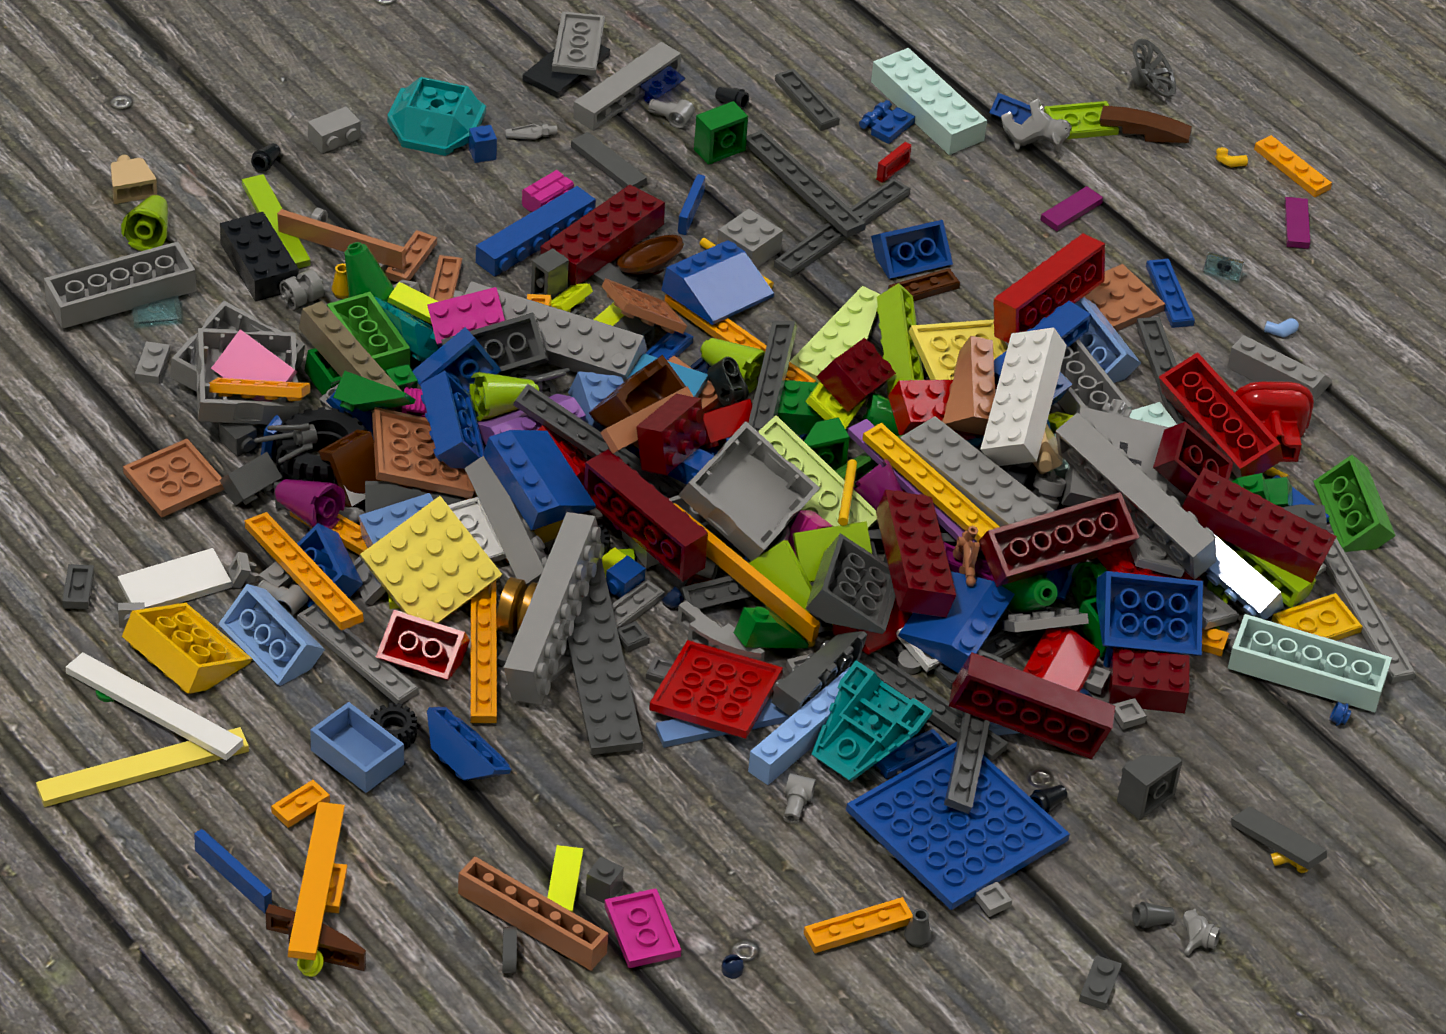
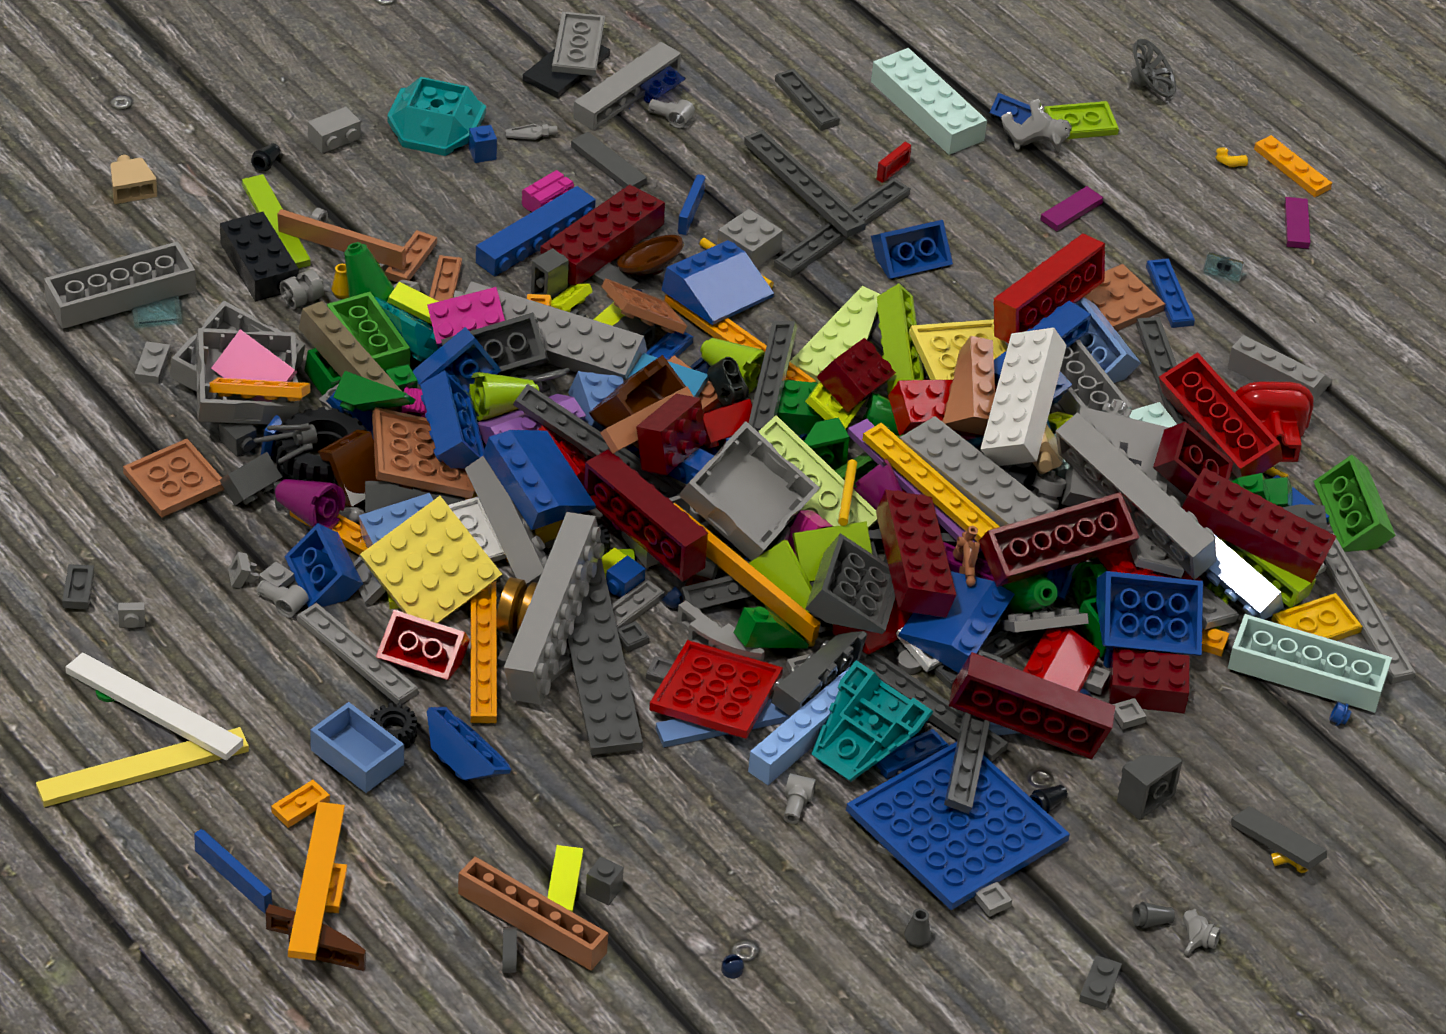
white tile [118,548,232,609] -> none
lime cone [121,195,168,251] -> none
yellow slope [122,603,253,694] -> none
light blue slope [219,584,325,686] -> none
light orange plate [244,512,364,630] -> none
neon yellow plate [297,950,323,977] -> none
dark pink plate [604,888,681,968] -> none
green brick [694,101,748,165] -> none
black cone [715,87,749,110] -> none
light orange plate [803,897,913,954] -> none
blue plate [859,100,915,144] -> none
reddish brown tile [888,268,960,301] -> none
reddish brown slope [1100,105,1192,143] -> none
light blue arm [1264,318,1299,338] -> none

